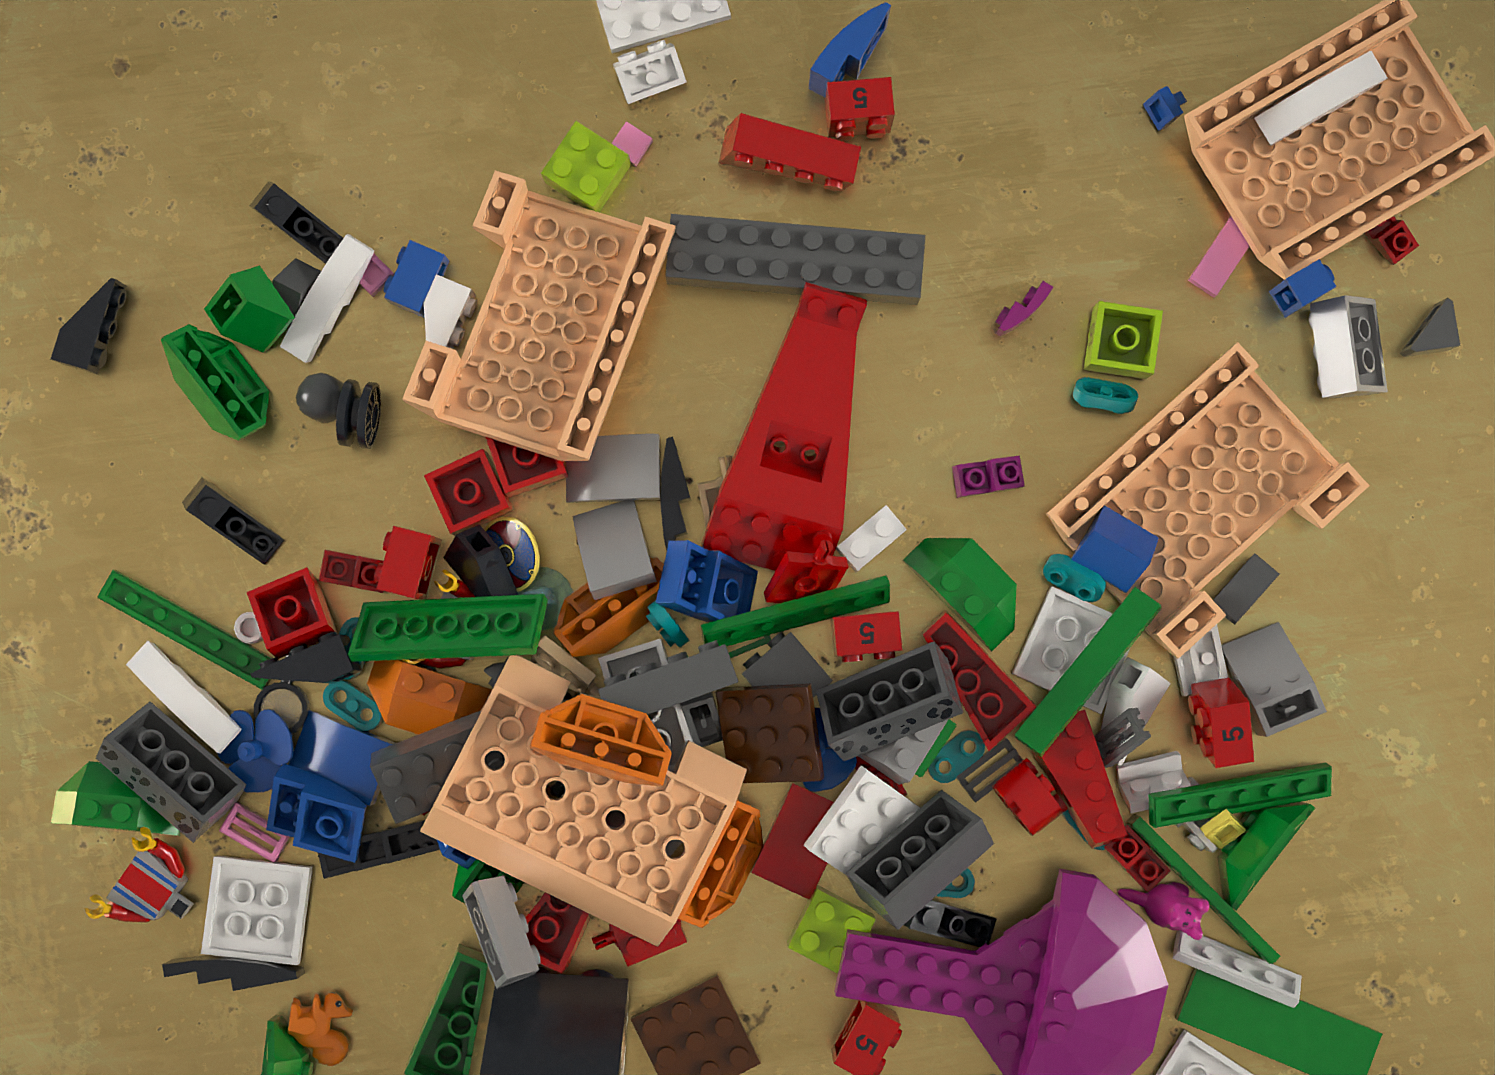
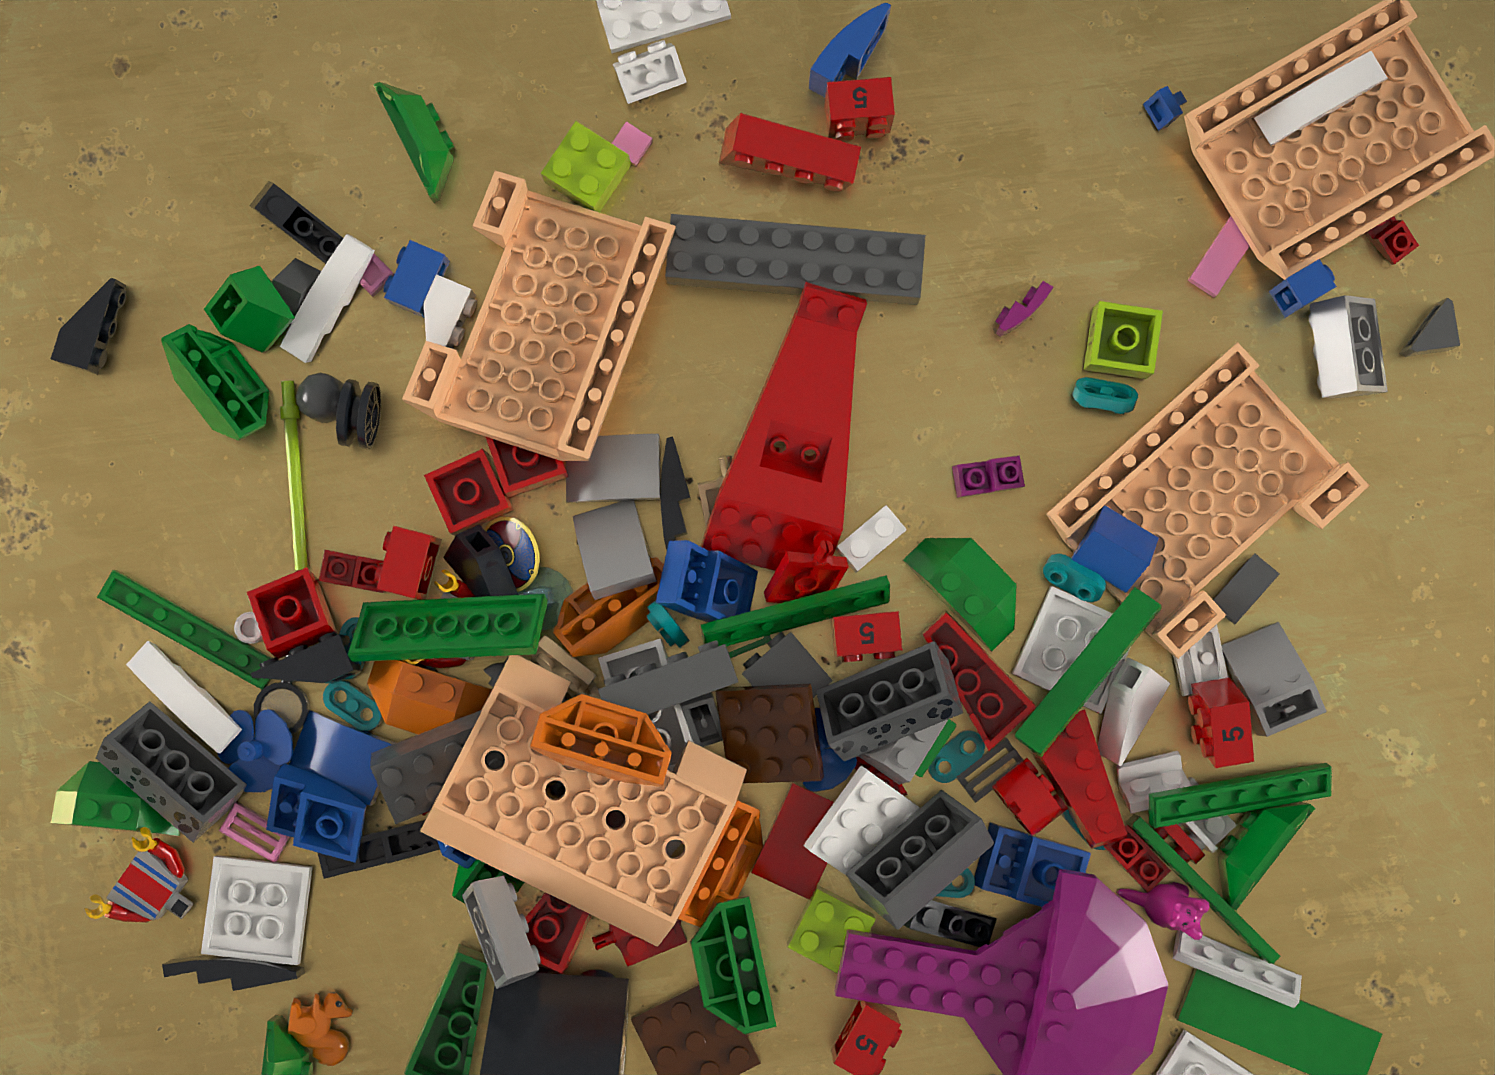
black slope [182,477,284,565] -> none
dark grey tile [1094,708,1151,768] -> none
light yellow tile [1200,809,1246,849] -> none
none -> lime bar [280,380,308,571]
none -> green wedge [373,82,454,203]
none -> green wedge [690,896,777,1034]
none -> blue slope [974,822,1091,907]
none -> red plate [1150,824,1205,865]

